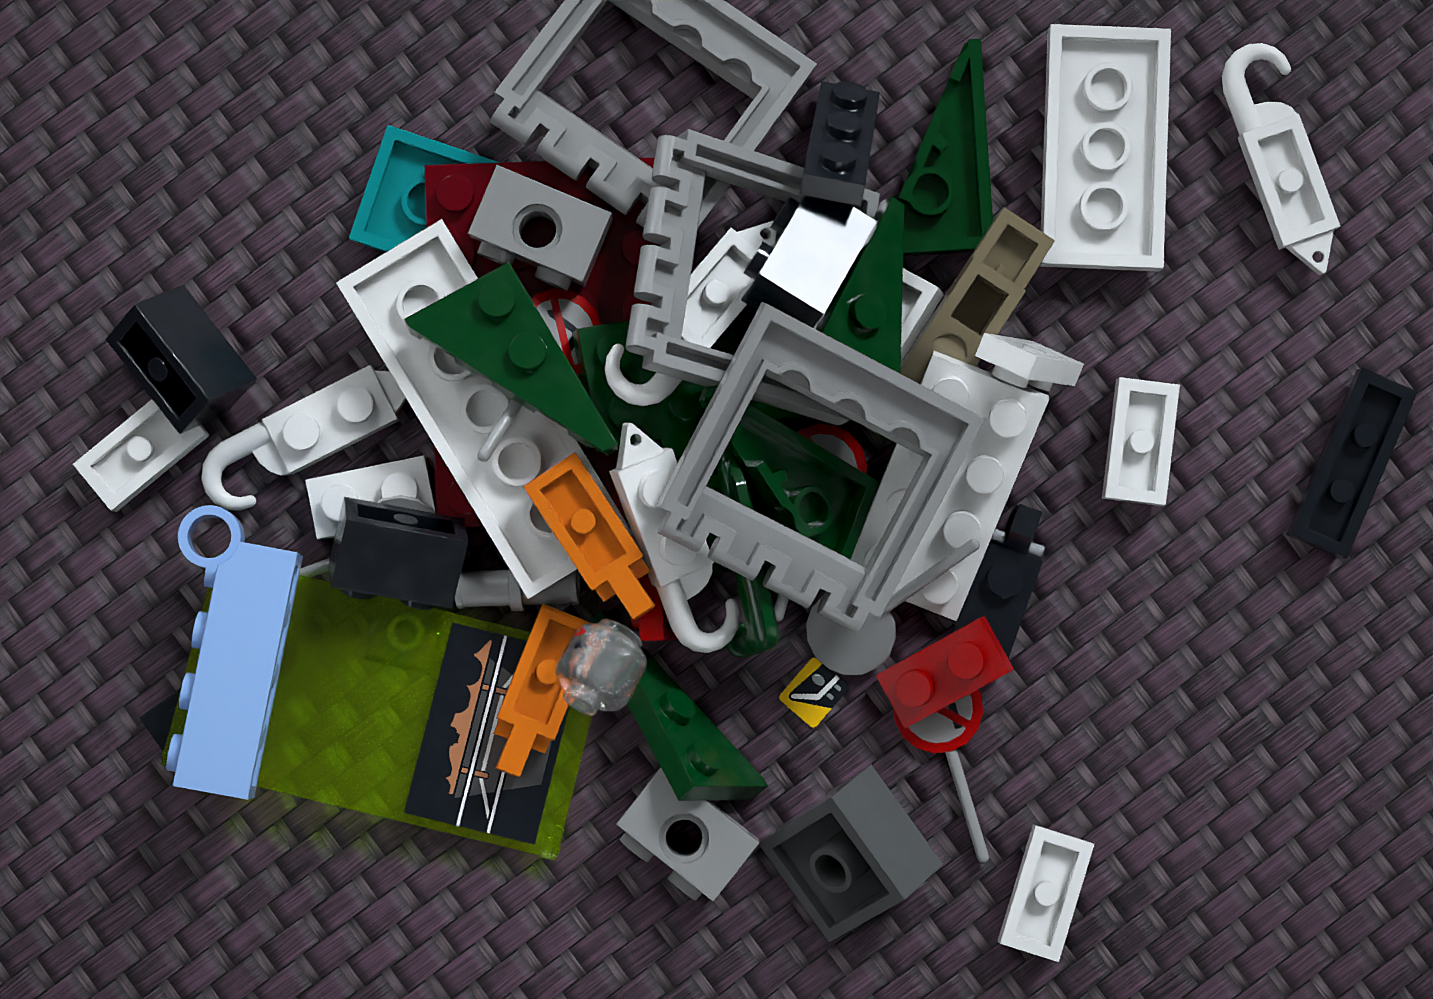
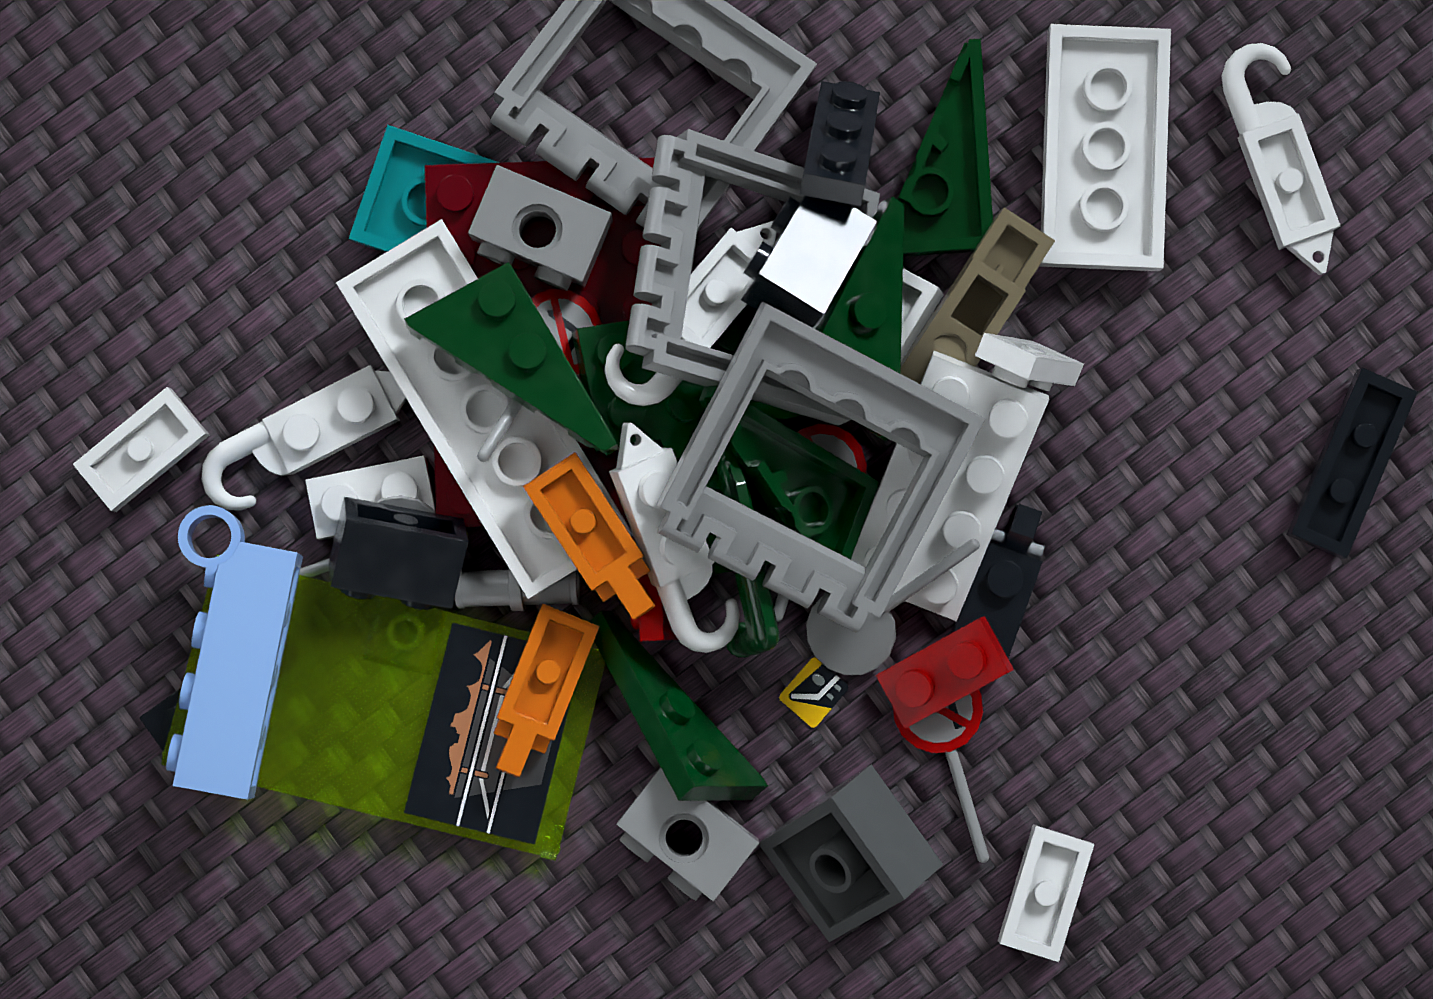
black brick [105,285,257,434] -> none
clear head [555,619,647,716] -> none
white plate [1102,377,1180,506] -> none

